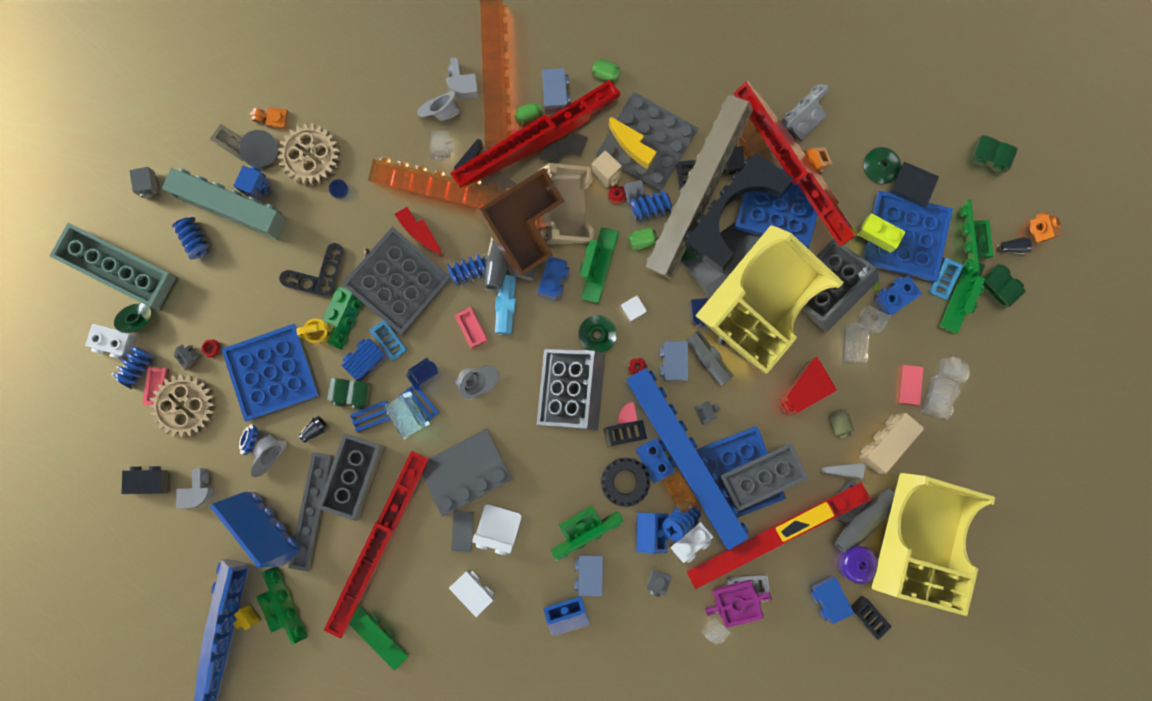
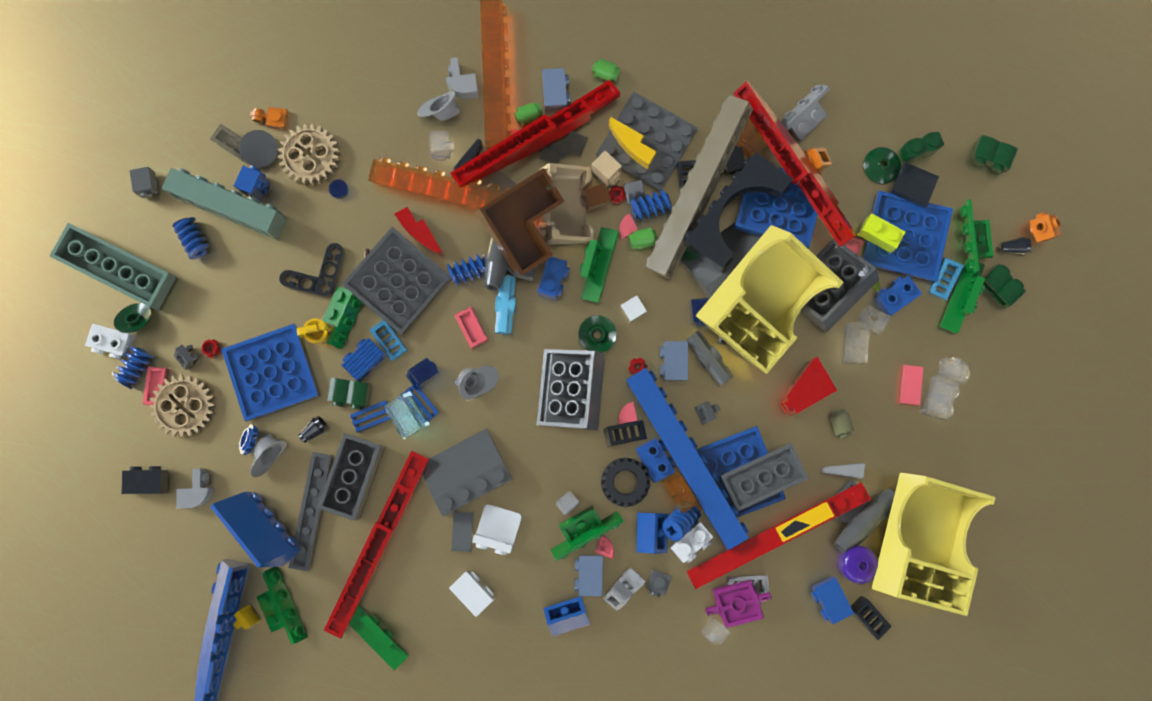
tan brick [859,413,924,474] -> none
none -> light grey slope [556,491,579,515]
none -> reddish brown brick [580,183,611,212]
none -> coral tile [595,535,614,559]
none -> light grey brick [603,568,645,611]
none -> coral tile [619,213,638,240]
none -> coral tile [845,237,865,255]
none -> dark green brick [898,132,944,163]

